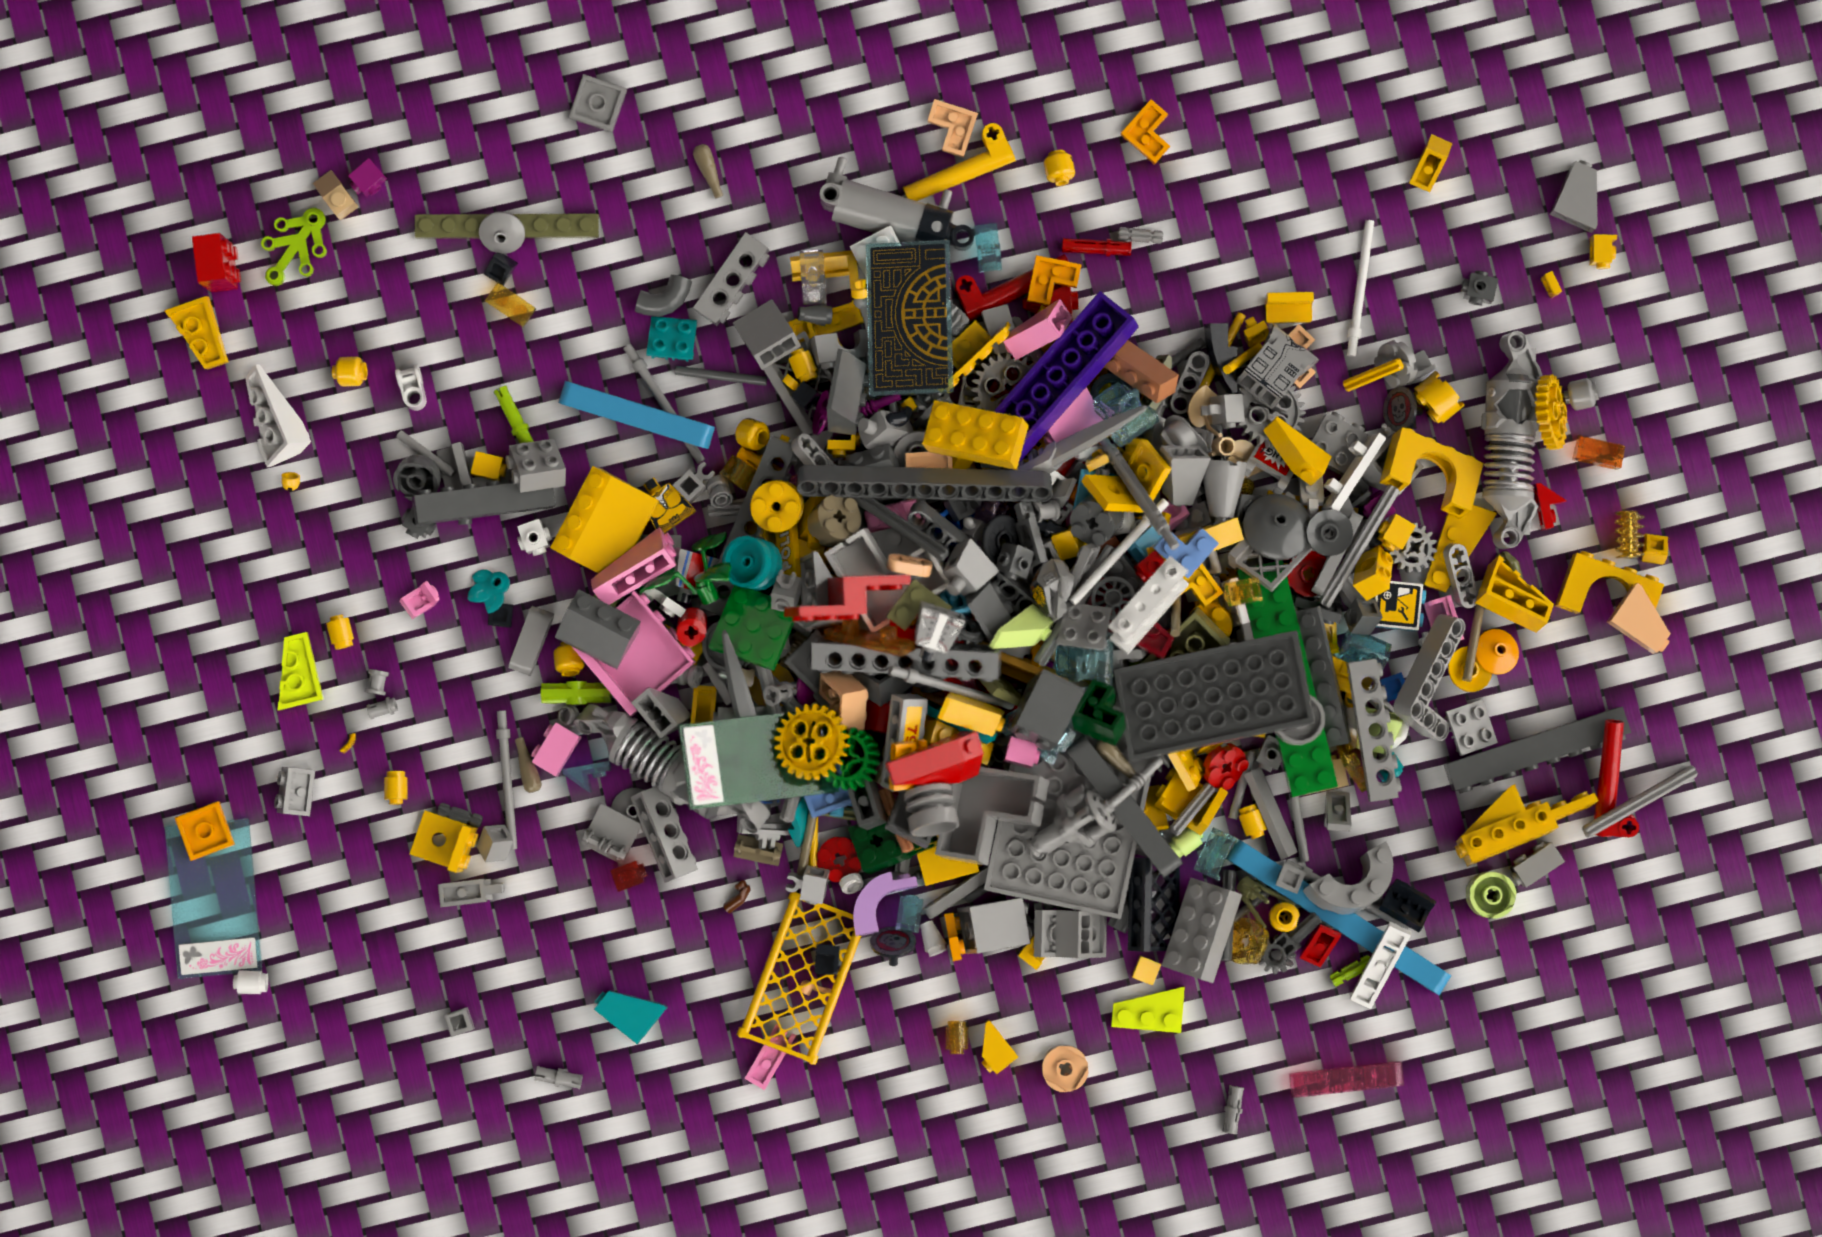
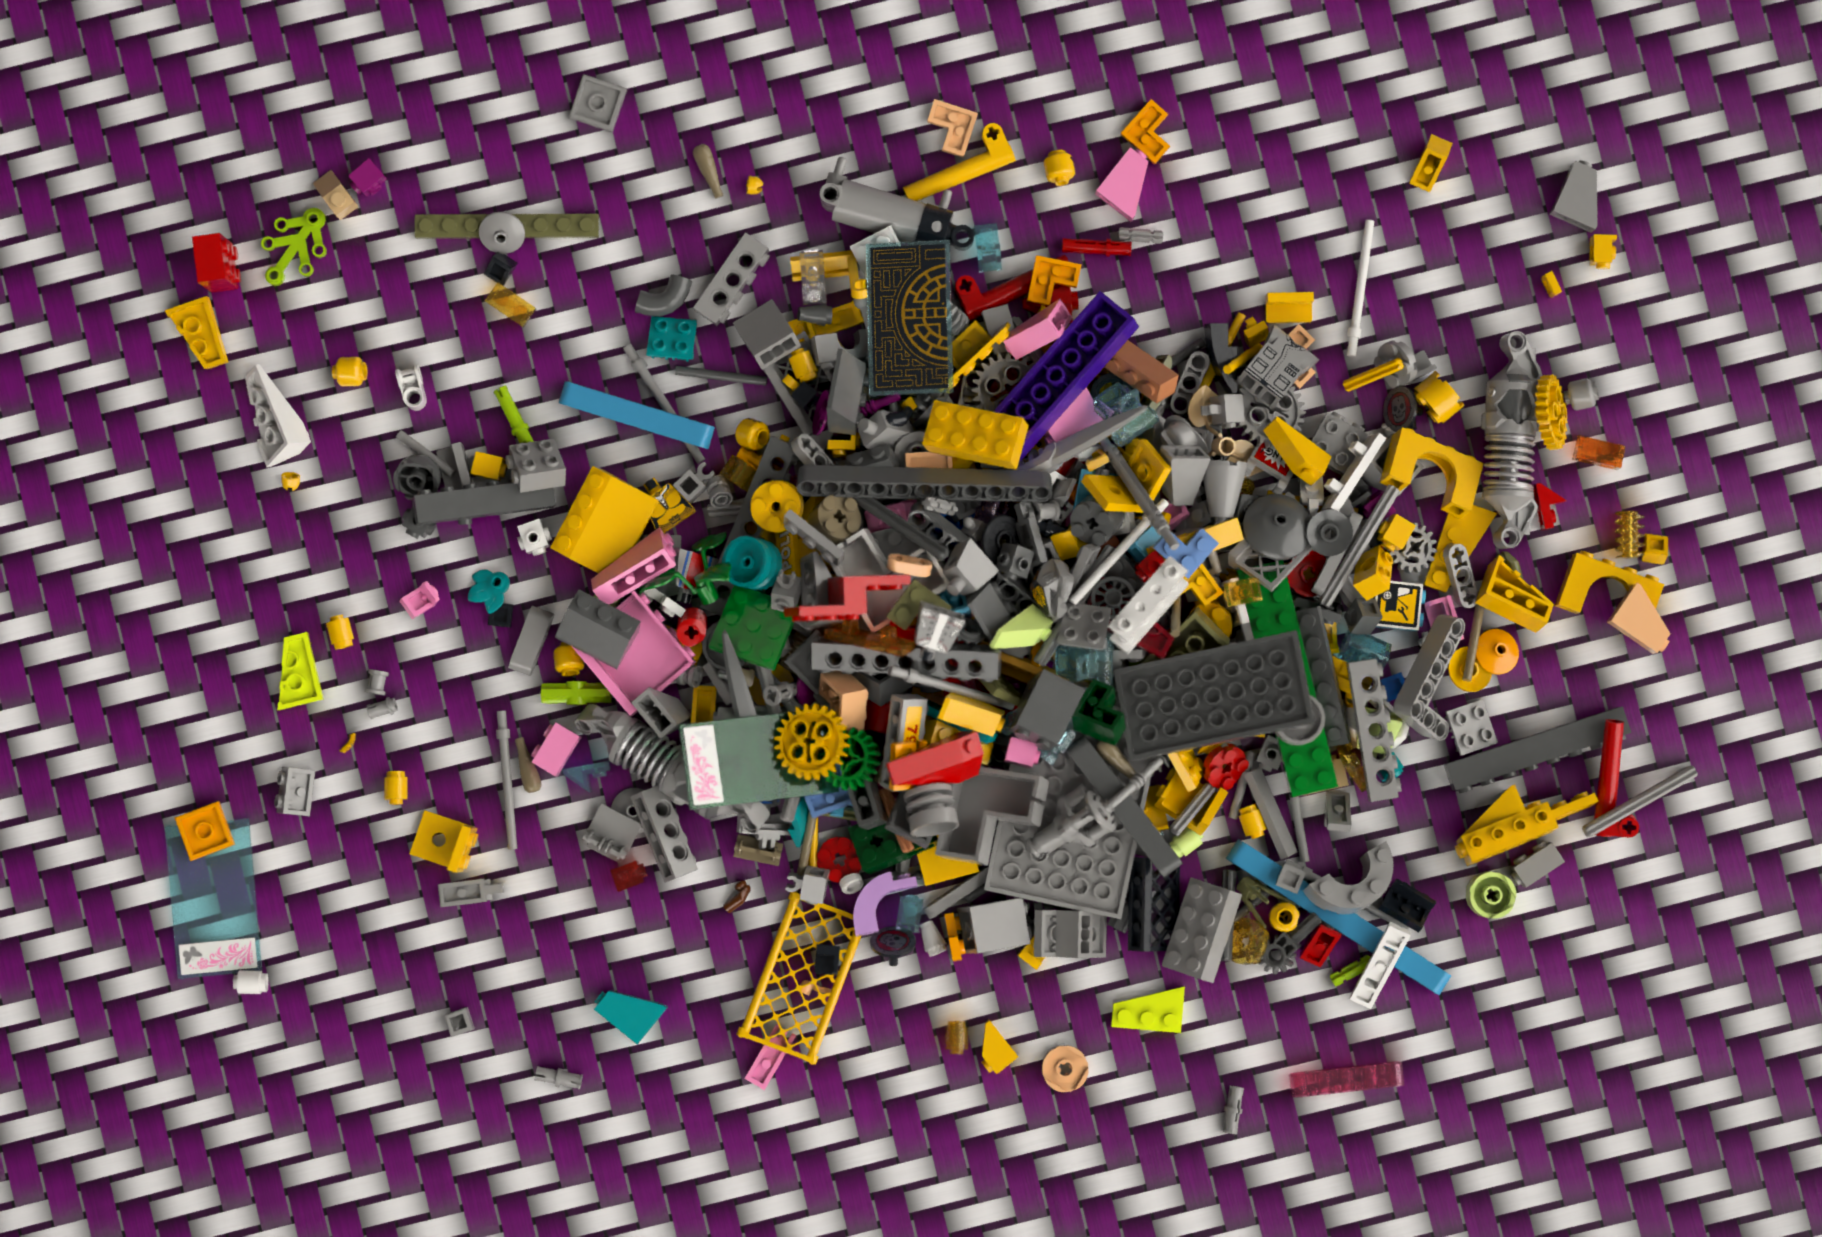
dark grey axle [437,803,483,827] -> none
light grey panel [477,824,513,862] -> none
light grey plate [558,705,579,728] -> none
yellow slope [1131,956,1161,986] -> none
clear light blue hinge [1194,827,1239,881] -> none
dark grey brick [1461,271,1498,305] -> none
none -> yellow hinge [746,176,763,195]
none -> light grey plate [783,509,845,566]
none -> light grey axle [922,497,958,516]
none -> bright pink slope [1095,147,1148,222]

